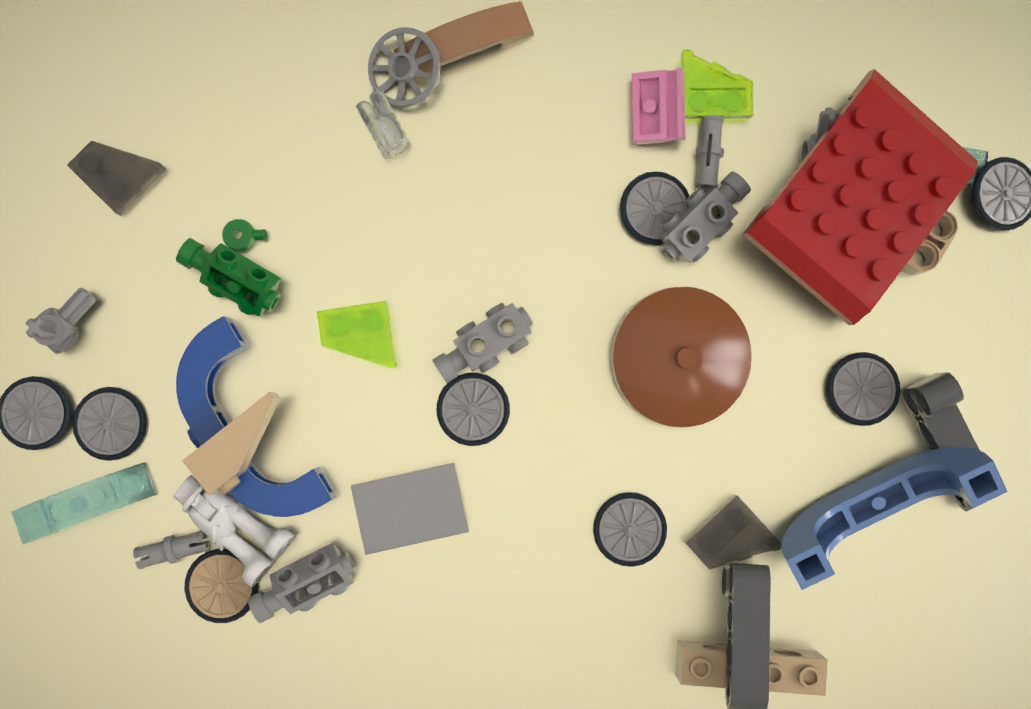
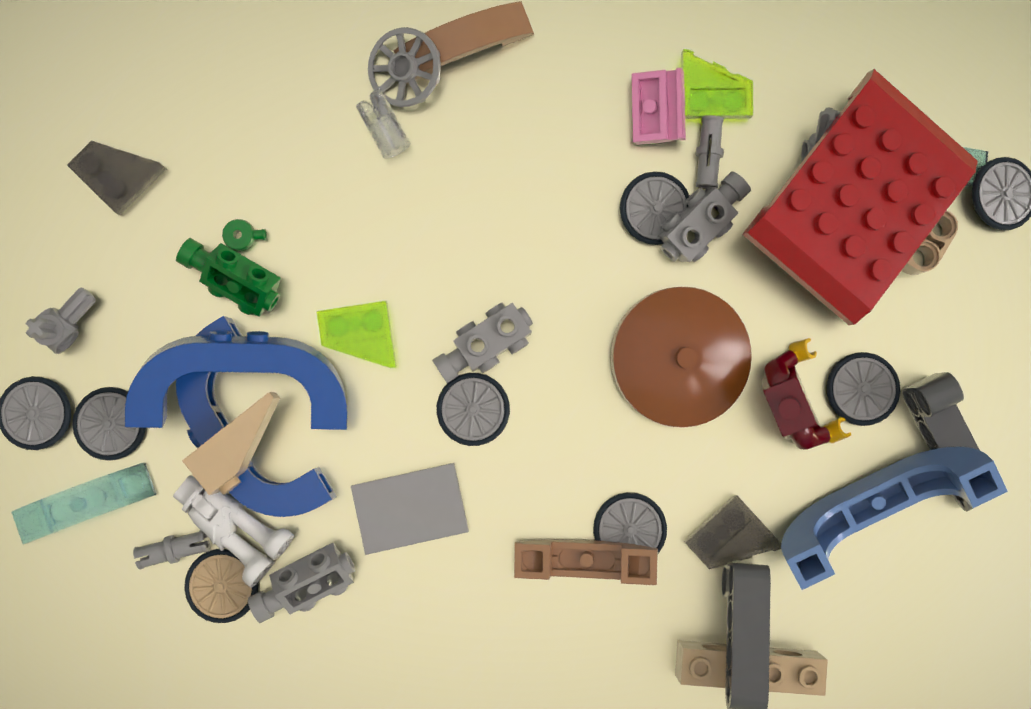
none -> blue arch [125,330,347,430]
none -> medium nougat slope [514,539,658,585]
none -> dark red torso [762,338,851,450]

